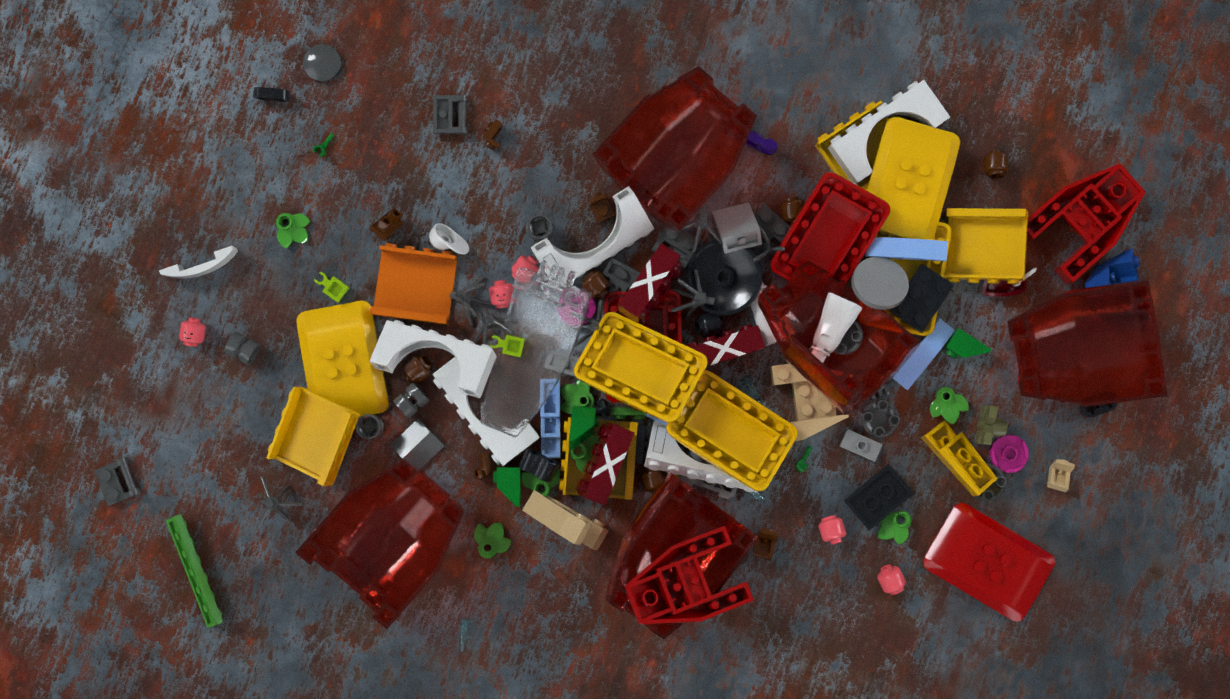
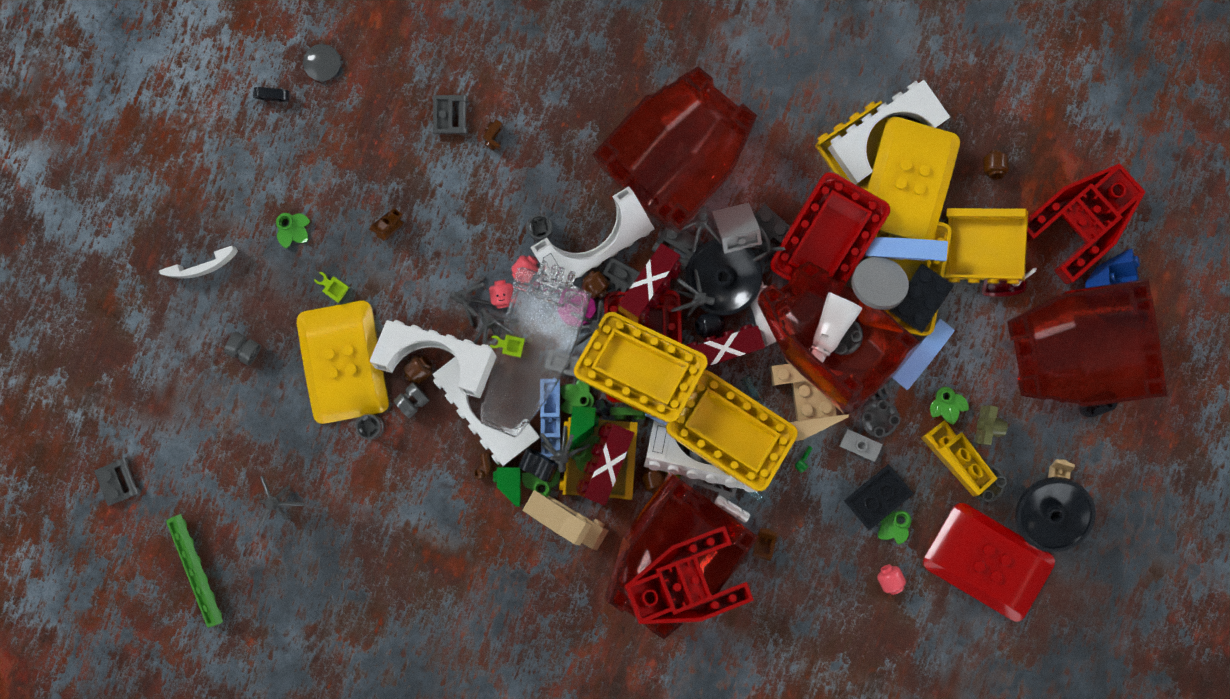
coral head [179,317,206,347] -> none
yellow panel [266,387,360,486] -> none
clear red windscreen [295,459,464,629] -> none
green hand [313,133,335,157] -> none
orange panel [370,243,458,325] -> none
dark grey slope [391,418,445,472] -> none
white cap [429,223,469,254] -> none
clear light blue piece [458,618,471,652] -> none
bright green plate [474,522,511,558] -> none
reddish brown bracket [588,192,615,224] -> none
black plate [635,425,648,464] -> none
dark purple hinge [726,122,778,156] -> none
reddish brown head [780,196,805,225] -> none
coral head [819,515,847,545] -> none
green slope [942,328,991,359] -> none
dark pink tile [989,435,1029,473] -> none
none -> dark grey plant [540,426,591,472]
none -> white axle [714,495,750,523]
none -> black dish [1015,477,1096,552]

